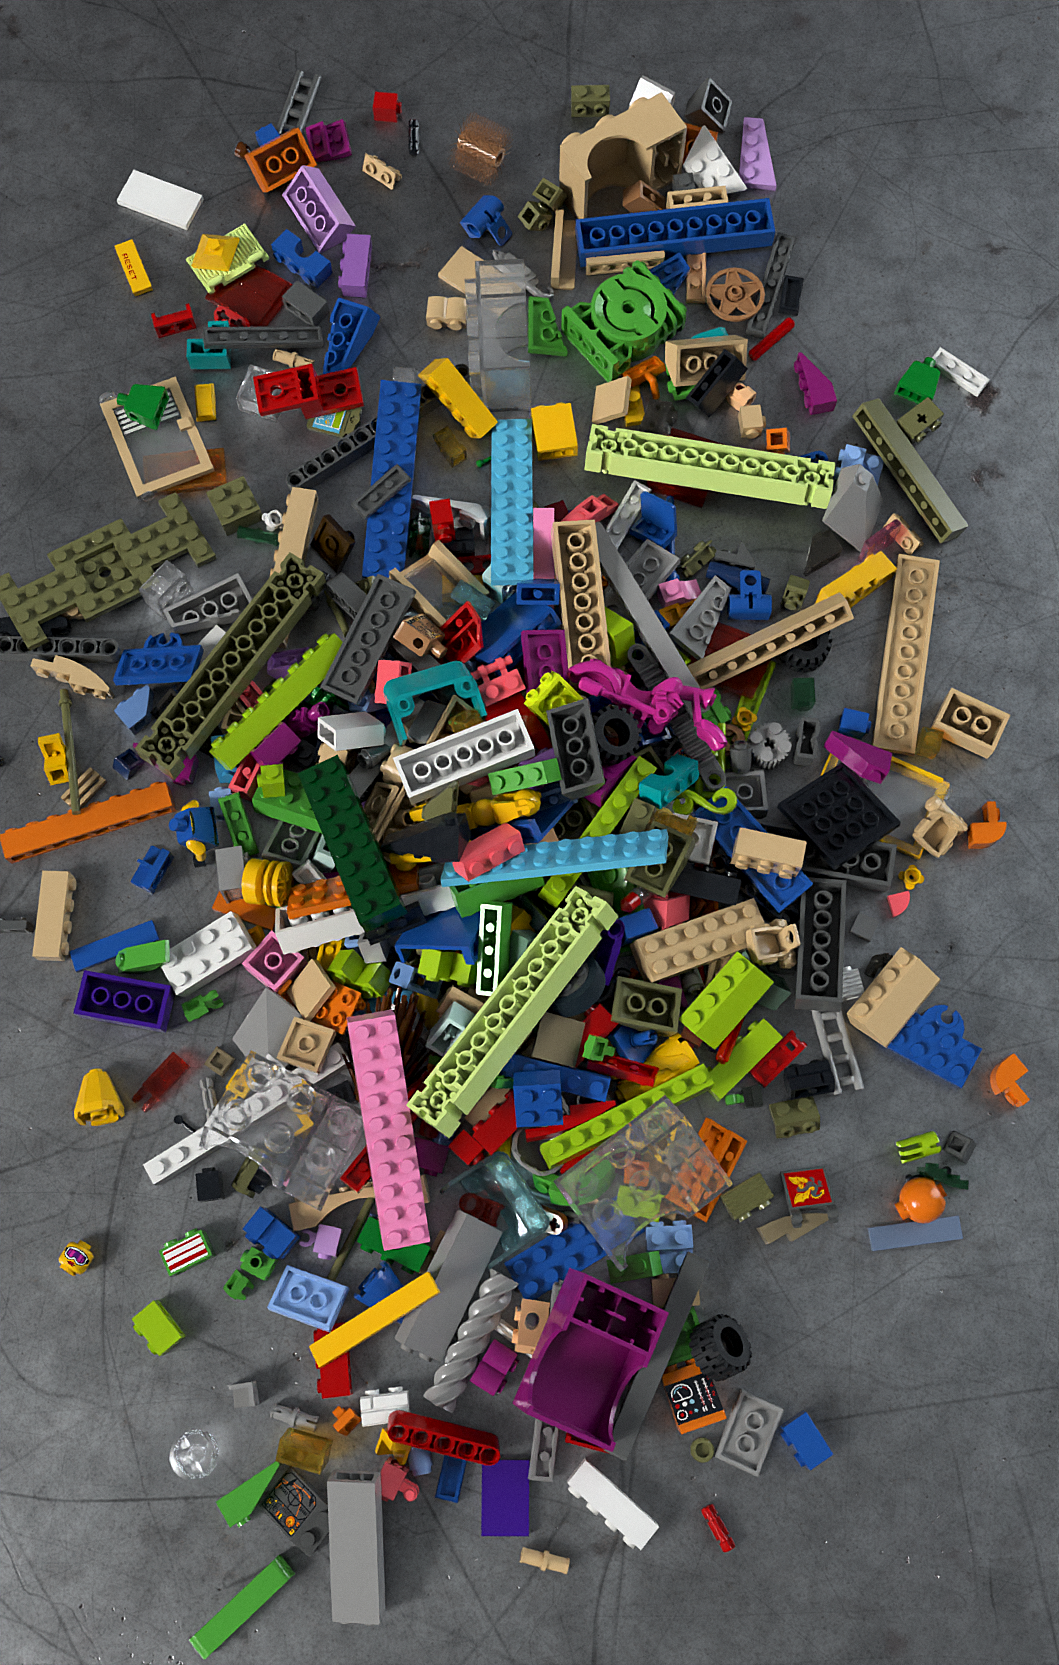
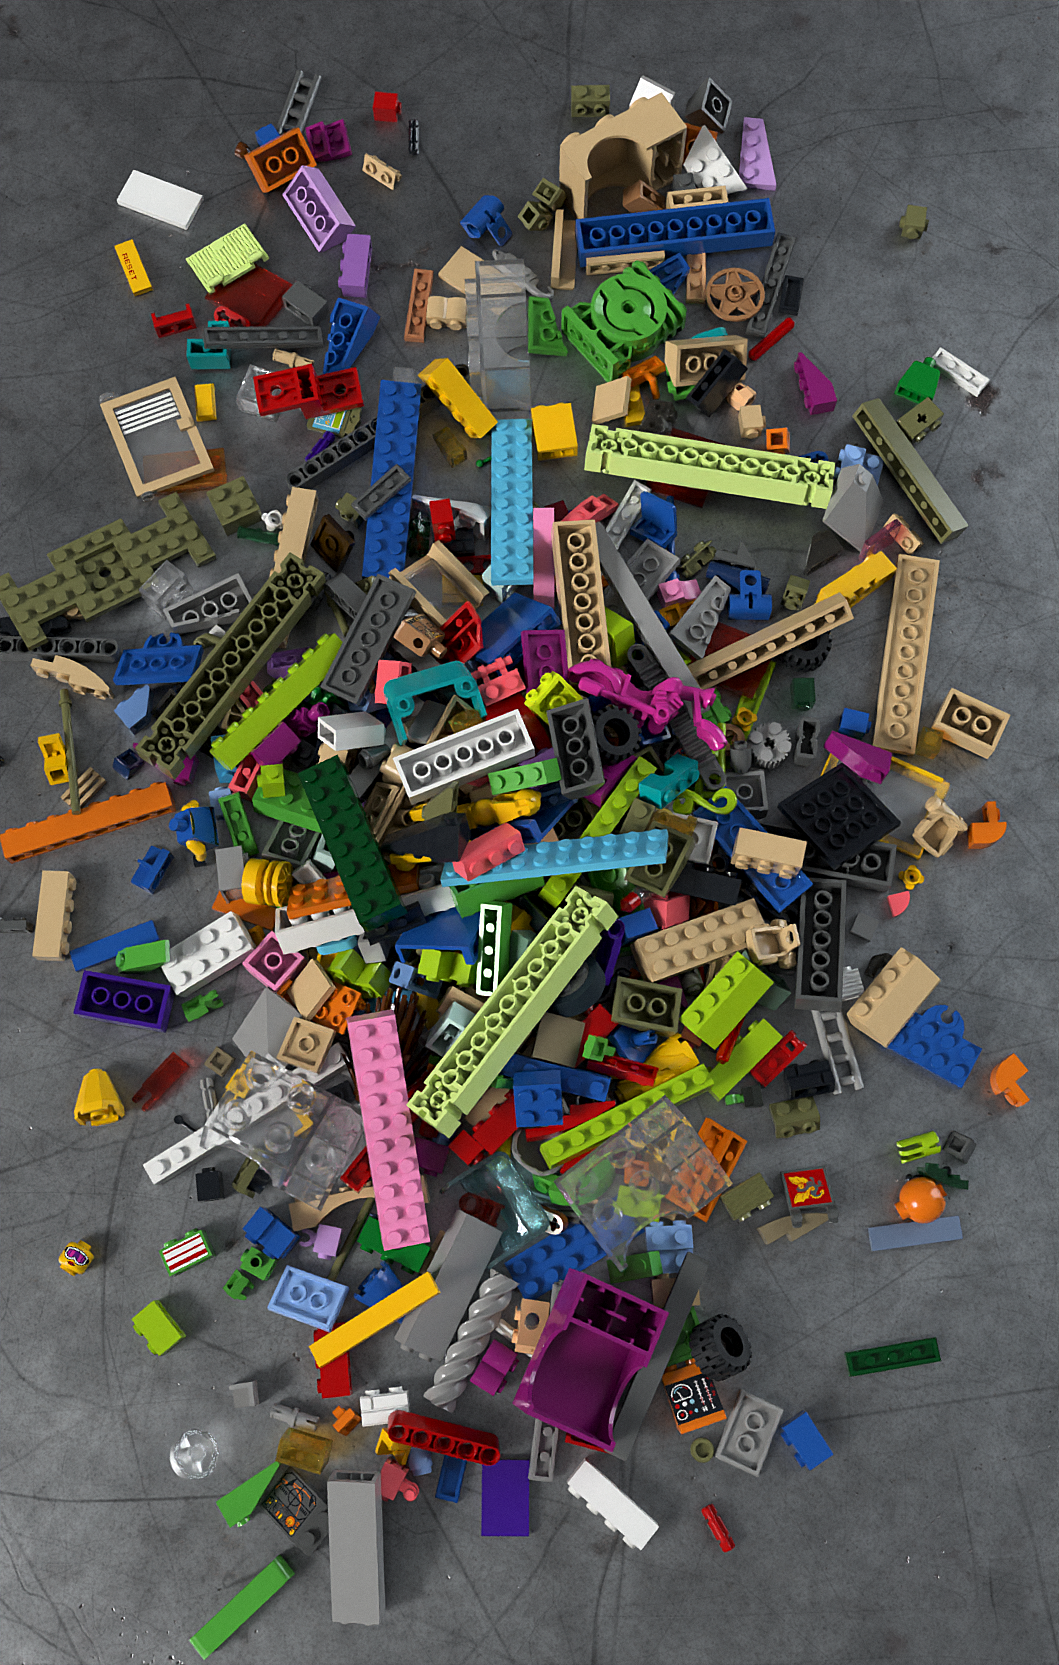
green torso [117,384,169,430] -> none
yellow slope [191,234,239,272] -> none
blue arch [271,229,333,288] -> none
medium nougat piece [448,111,513,185] -> none
clear light blue bracket [450,580,496,621] -> none
blue slope [516,579,560,605] -> none
tan pin [519,1547,570,1574] -> none
none -> olive arm [193,633,221,650]
none -> dark purple axle [305,431,335,461]
none -> medium azure beam [316,935,358,955]
none -> olive brick [335,492,364,528]
none -> nougat tile [404,269,434,343]
none -> dark green tile [844,1337,941,1377]
none -> olive brick [899,205,929,239]

